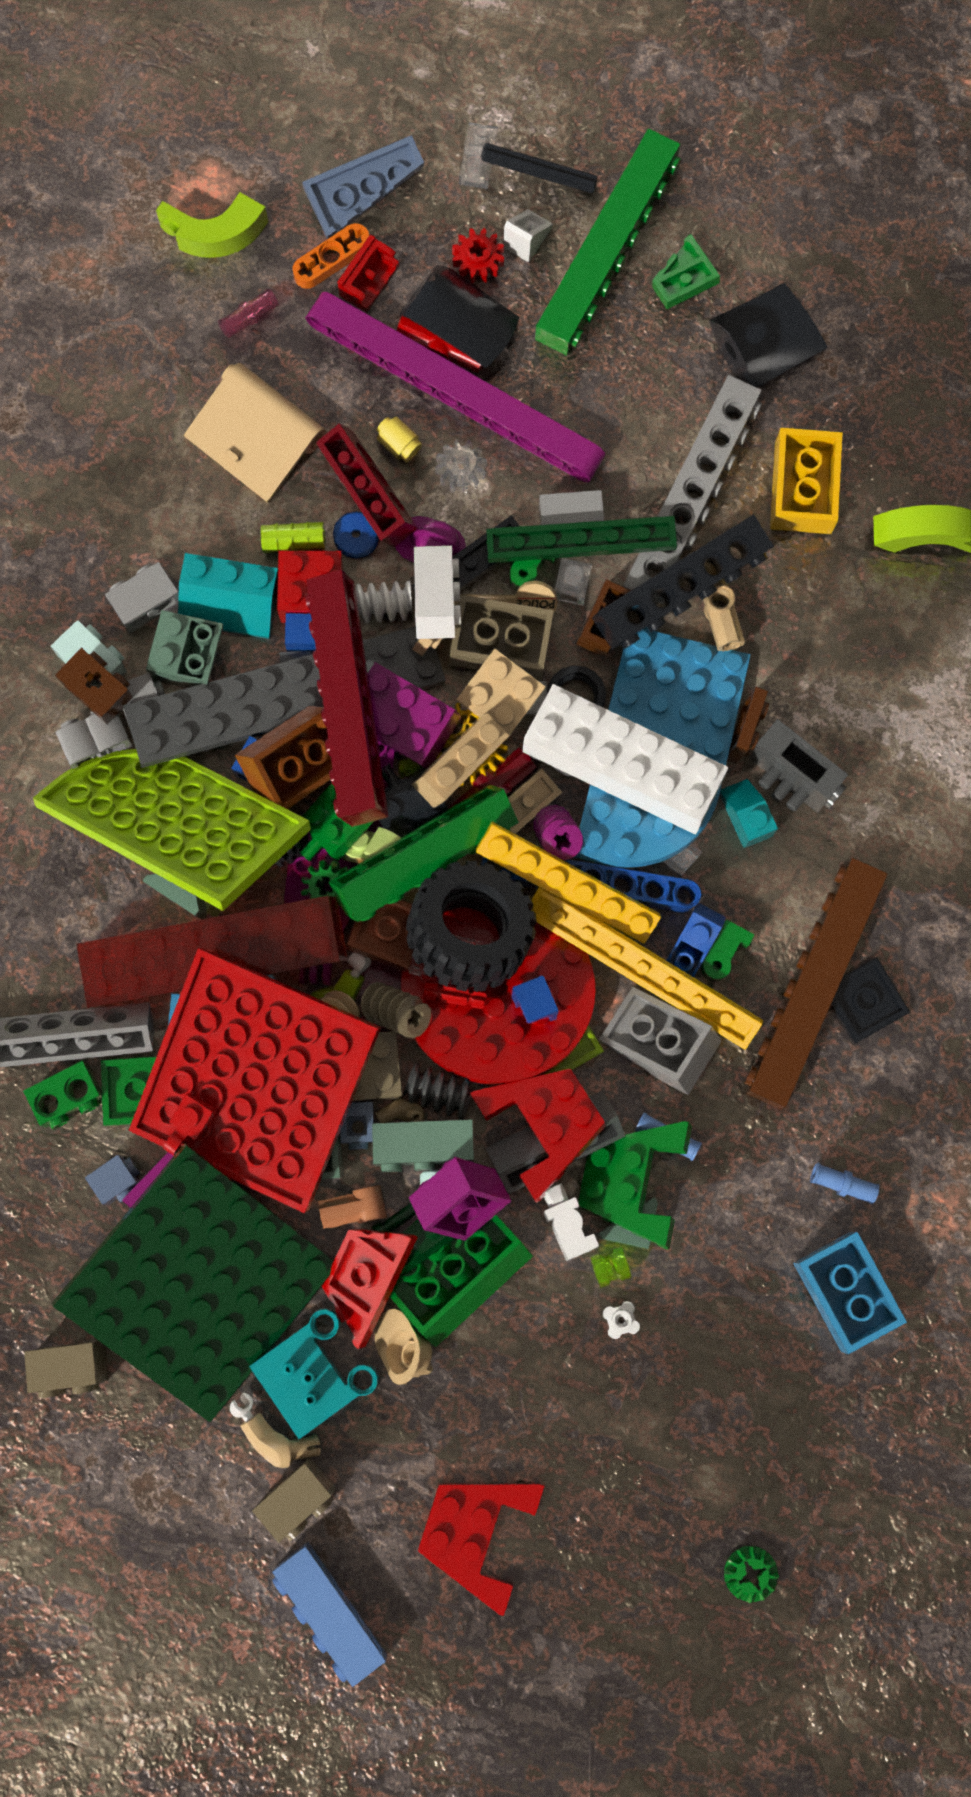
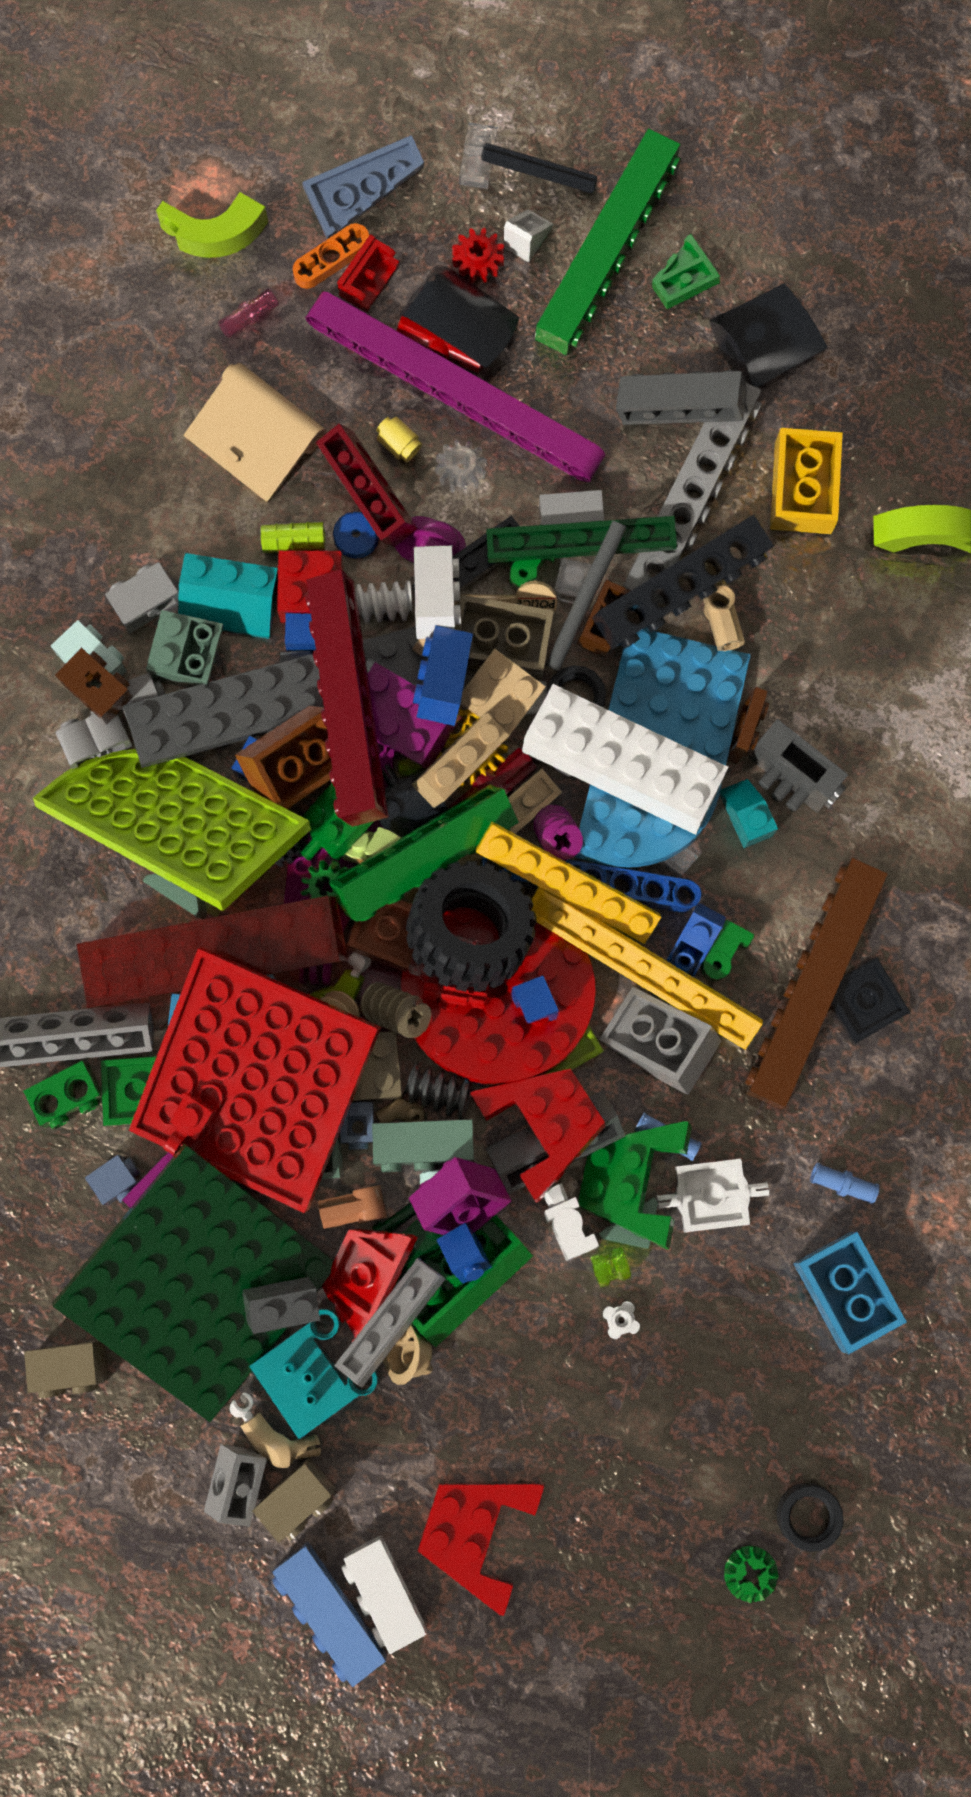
none -> light grey brick [204,1444,267,1527]
none -> dark grey brick [243,1277,320,1334]
none -> light grey tile [334,1258,445,1388]
none -> white brick [341,1535,427,1654]
none -> blue brick [413,625,473,726]
none -> blue brick [436,1223,492,1284]
none -> dark grey piece [545,521,627,672]
none -> dark grey brick [616,370,747,425]
none -> white plate [656,1159,769,1233]
none -> black tyre [776,1483,844,1552]

